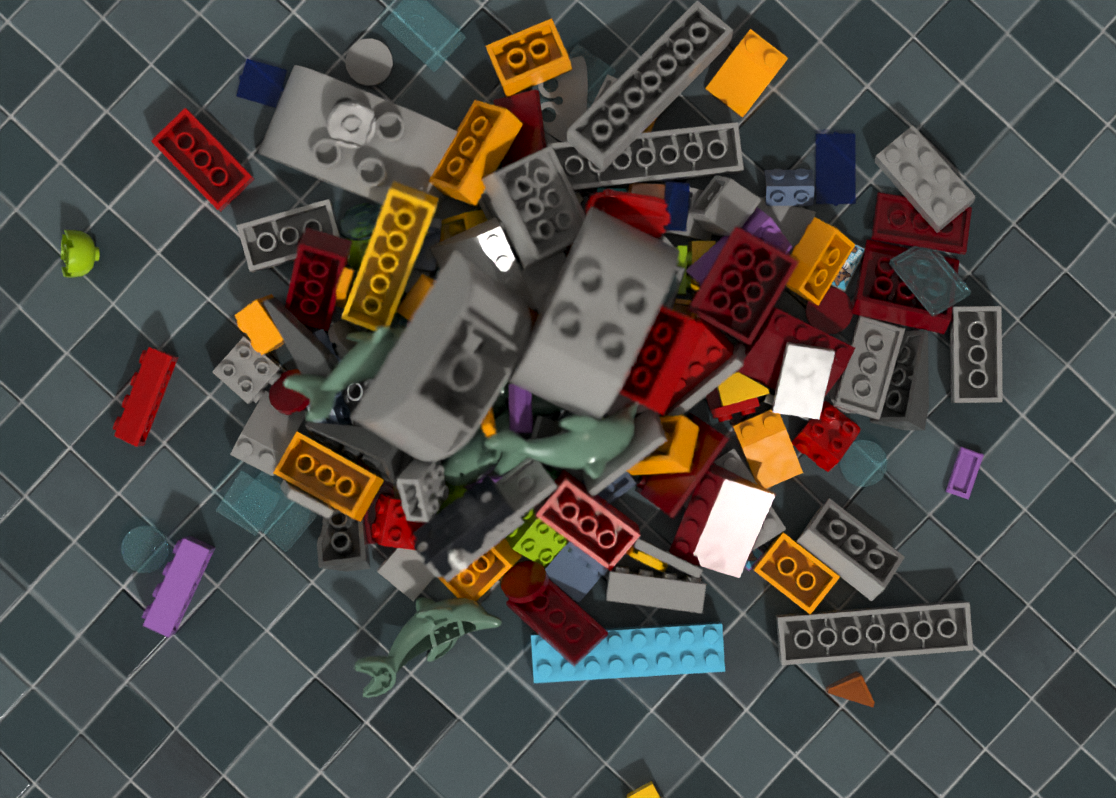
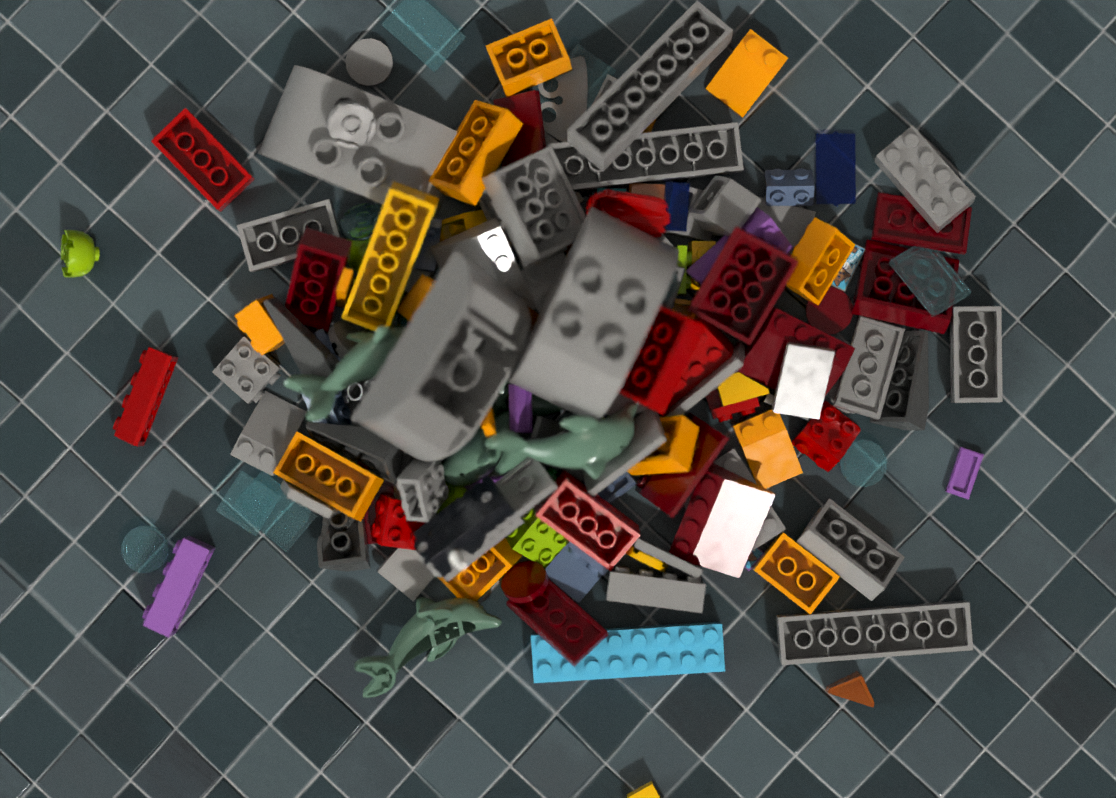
clear blue piece [236,59,287,108] -> none
dark red tile [269,369,310,415] -> none

